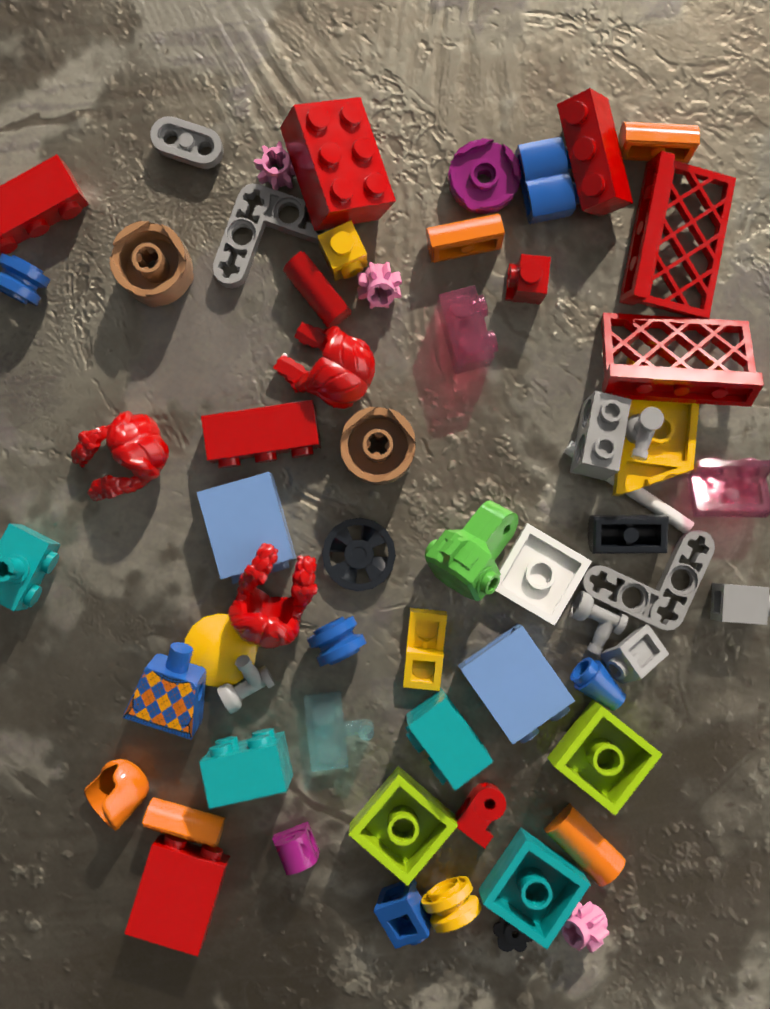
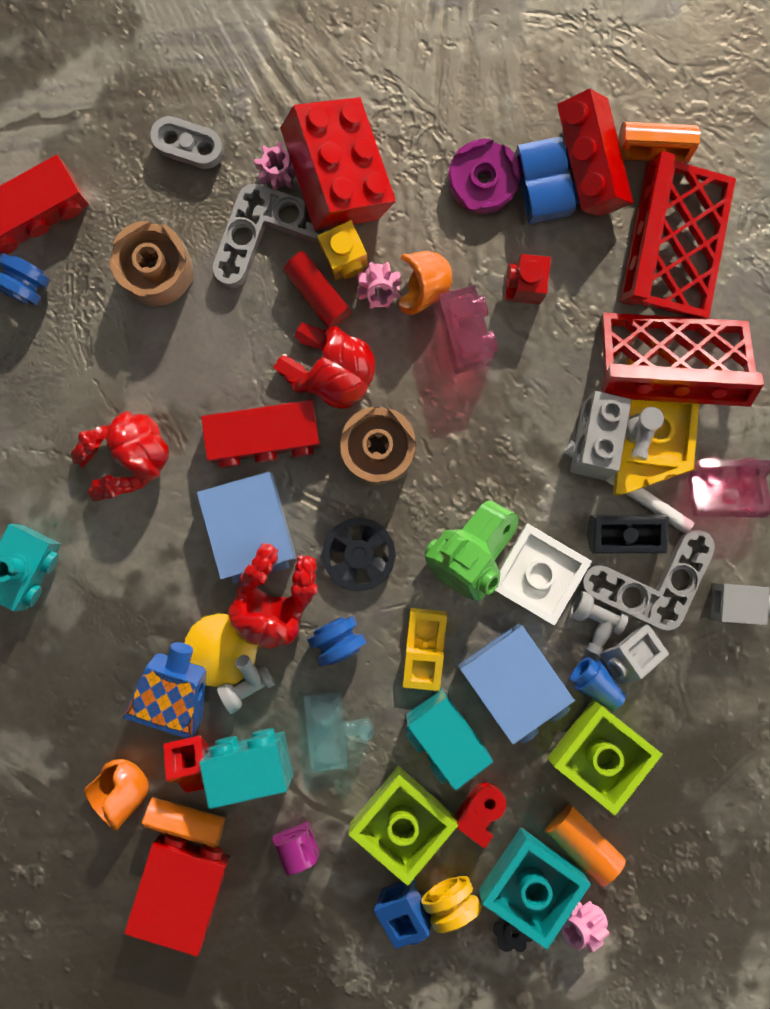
orange brick [426,213,505,263] -> none
none -> red brick [163,735,210,793]
none -> orange hair [398,251,453,315]

